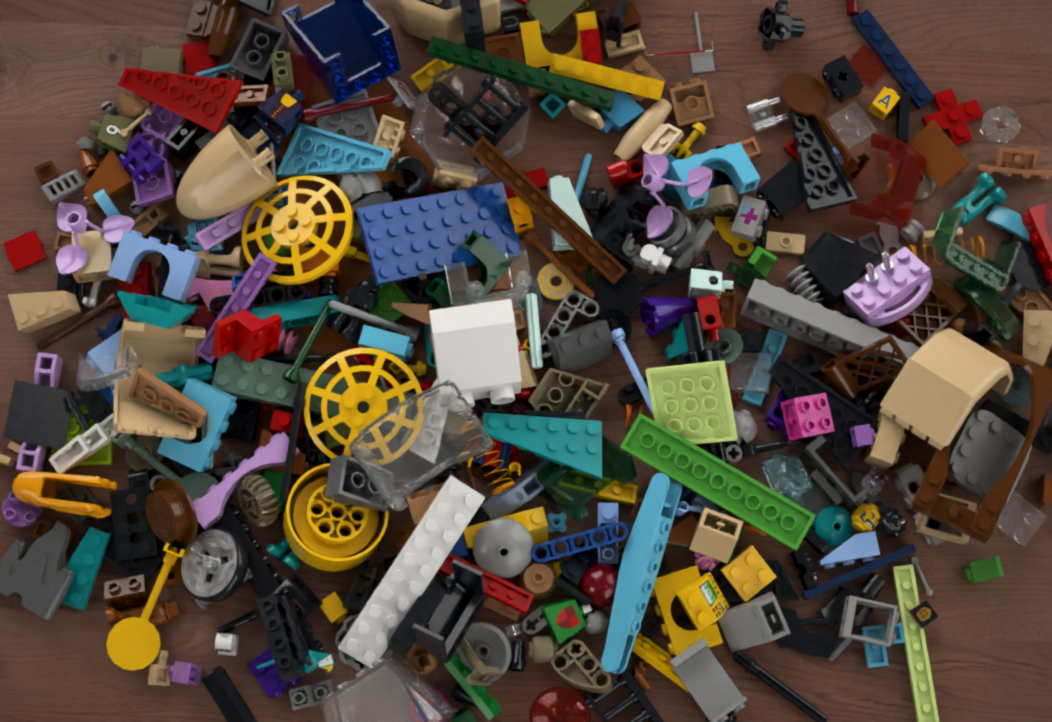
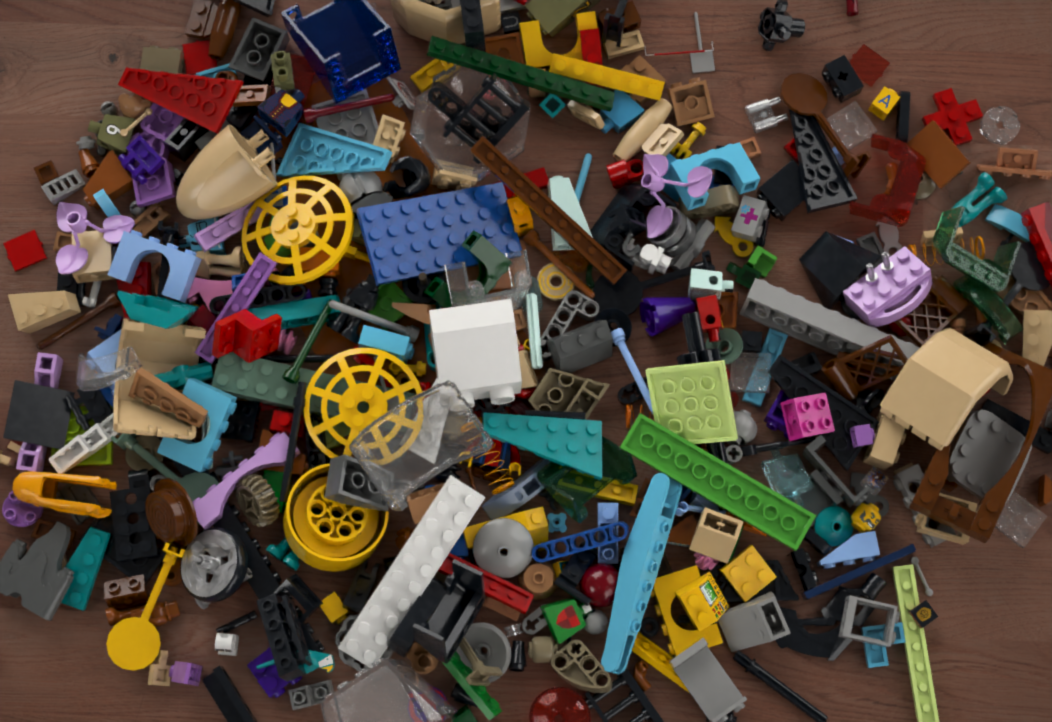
black tile [468,511,489,527] -> none
black head [583,187,609,215] -> none
teal slope [664,321,703,362] -> none
tan plate [765,231,806,255] -> none
light grey piece [785,264,824,303] -> none
dark blue plate [851,9,935,110] -> none
black head [877,507,907,538] -> none
light grey wheel [900,219,925,243] -> none
bright green slope [964,556,1004,584] -> none
clear light blue plate [996,367,1031,407] -> none

